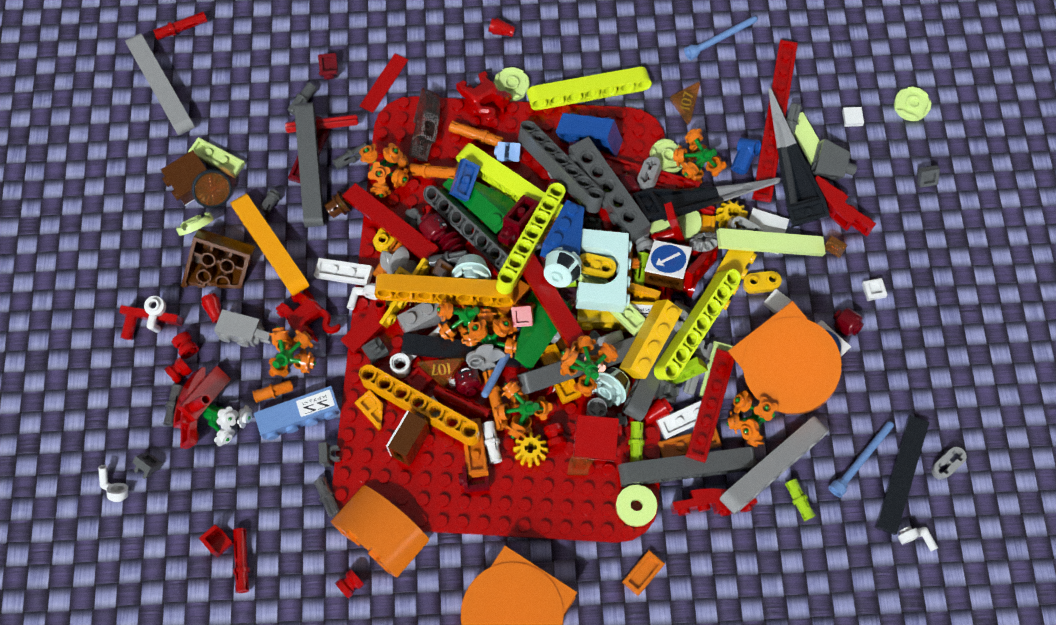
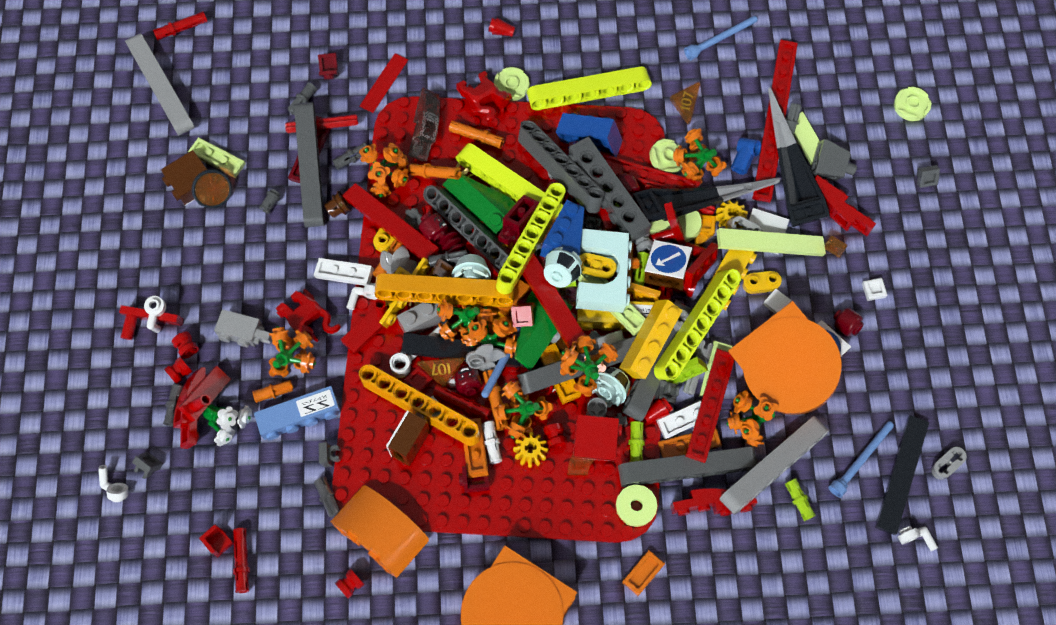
yellowish green tile [176,212,214,236] -> none
reddish brown wedge [181,228,256,289] -> none
red cone [201,293,222,323] -> none
light orange beam [230,193,310,296] -> none
light orange tile [354,390,384,431] -> none
dark grey tile [362,337,389,364] -> none
blue plate [449,158,480,202] -> none
light blue bracket [494,142,521,162] -> none
light grey beam [637,157,662,190] -> none
light grey gear [689,232,718,252] -> none
white tile [842,107,864,127] -> none

